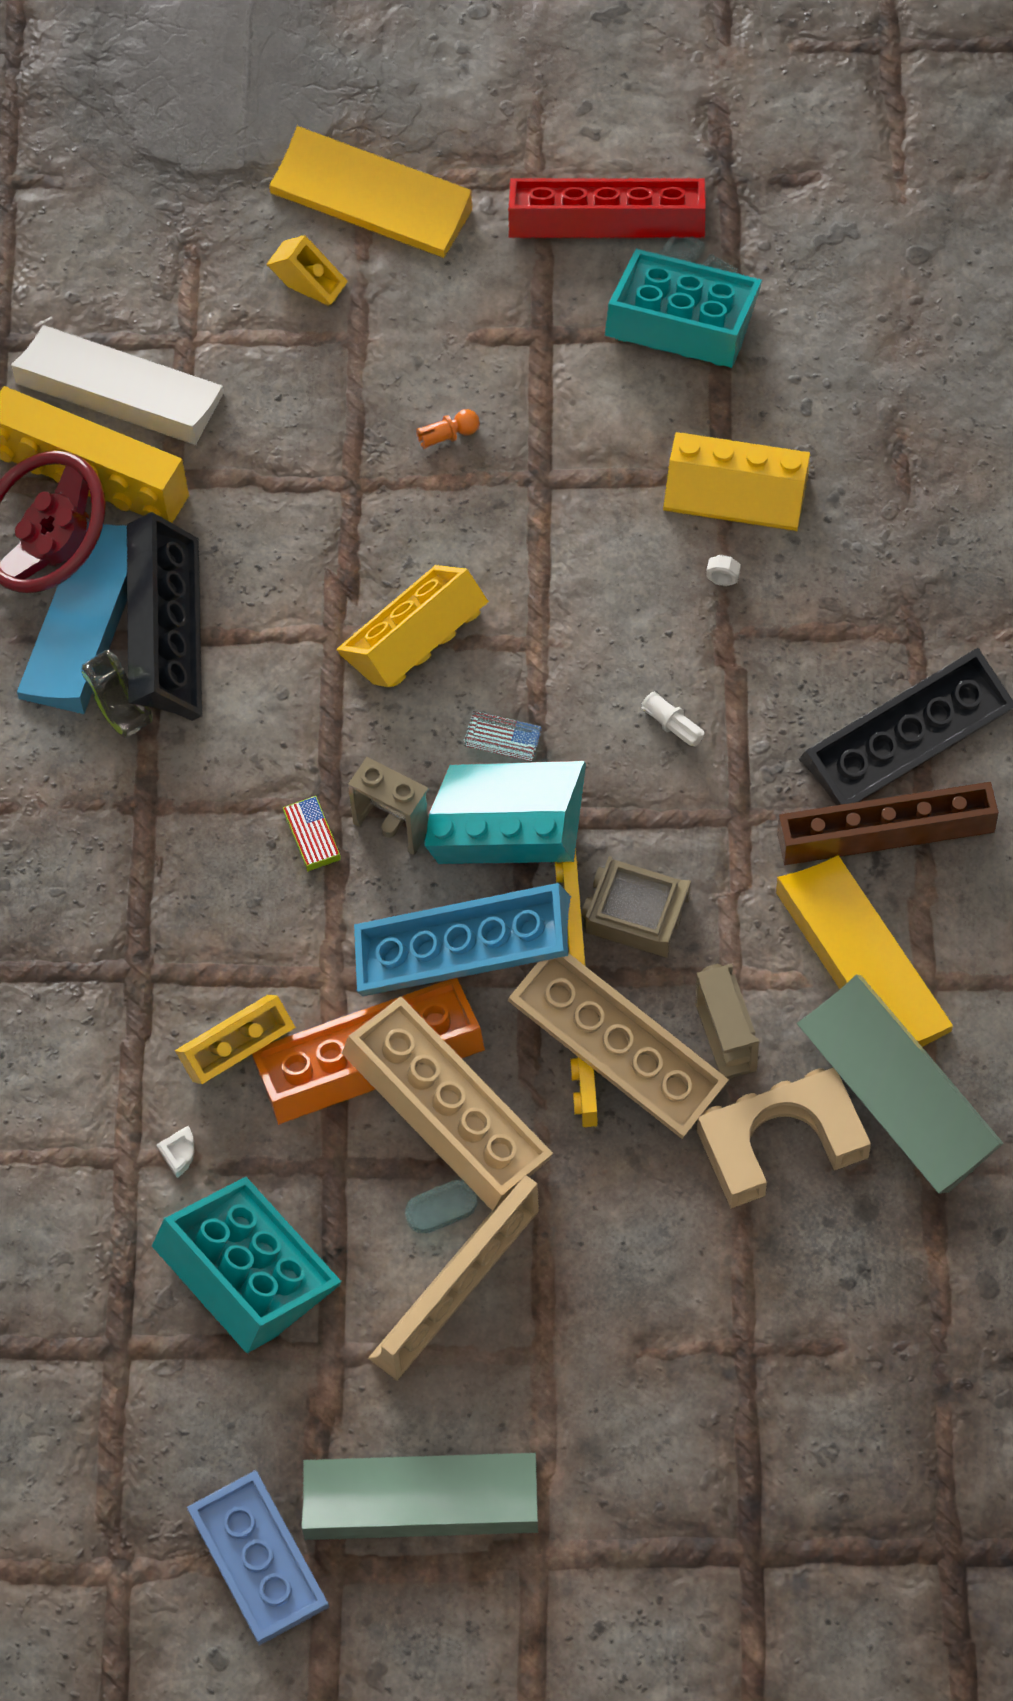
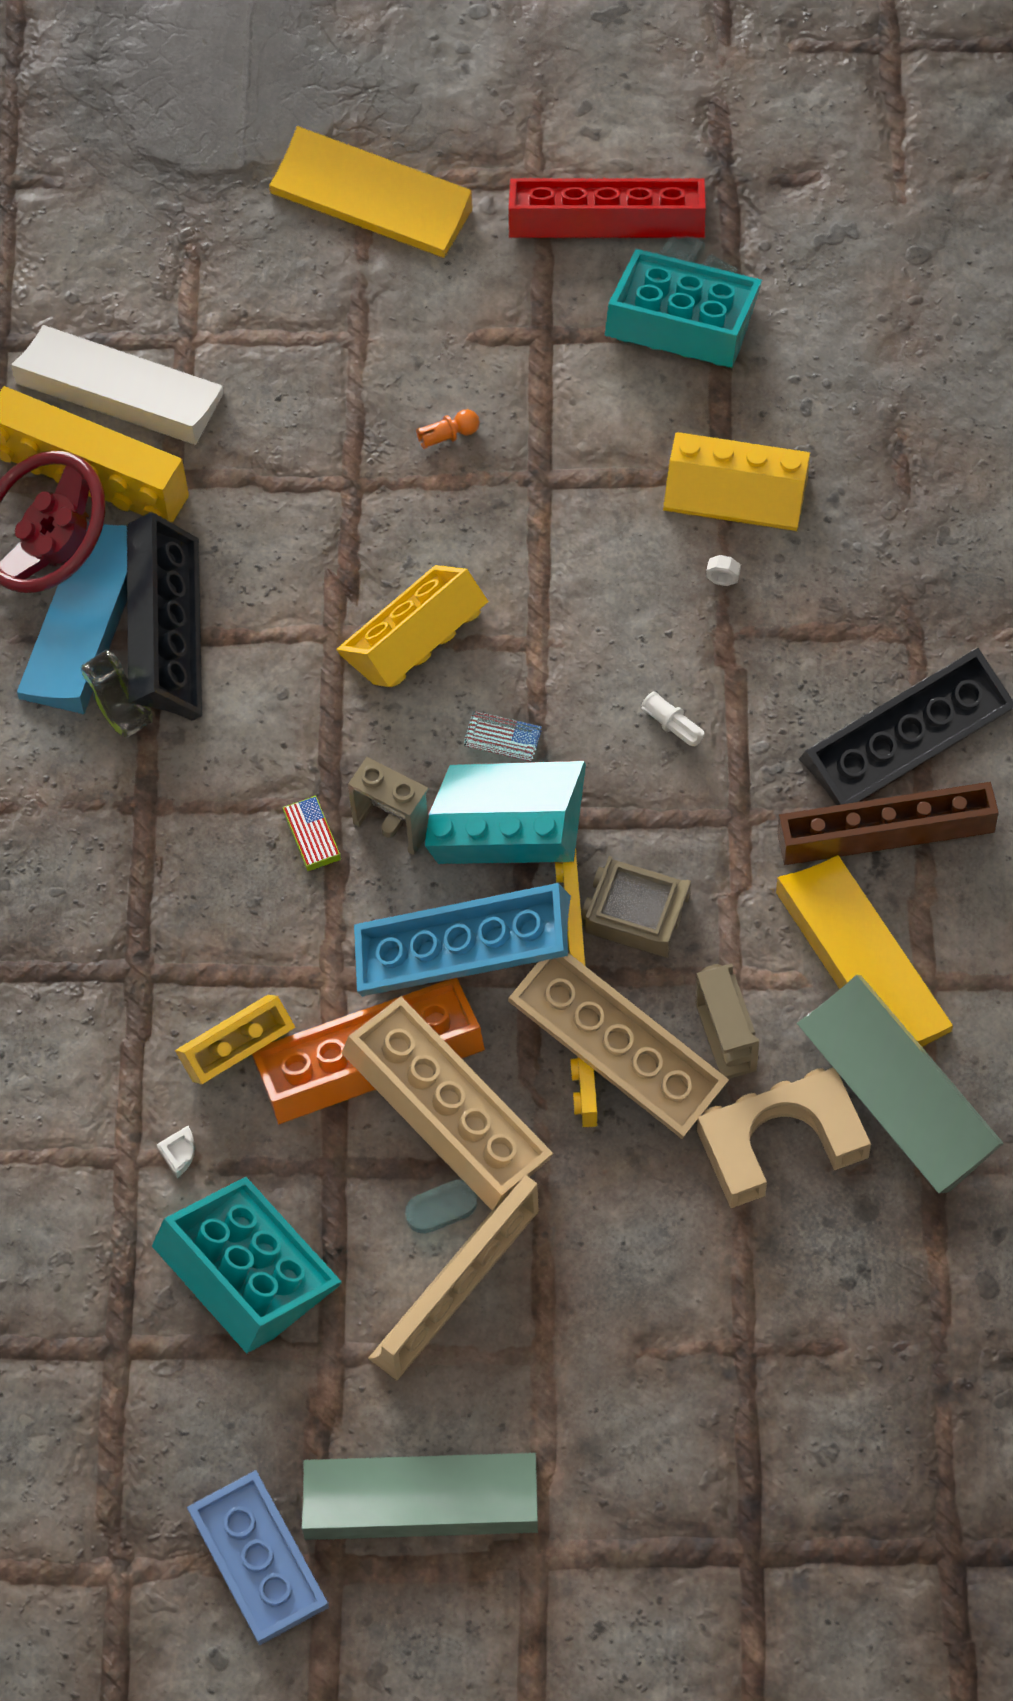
yellow slope [266,235,348,306] -> none

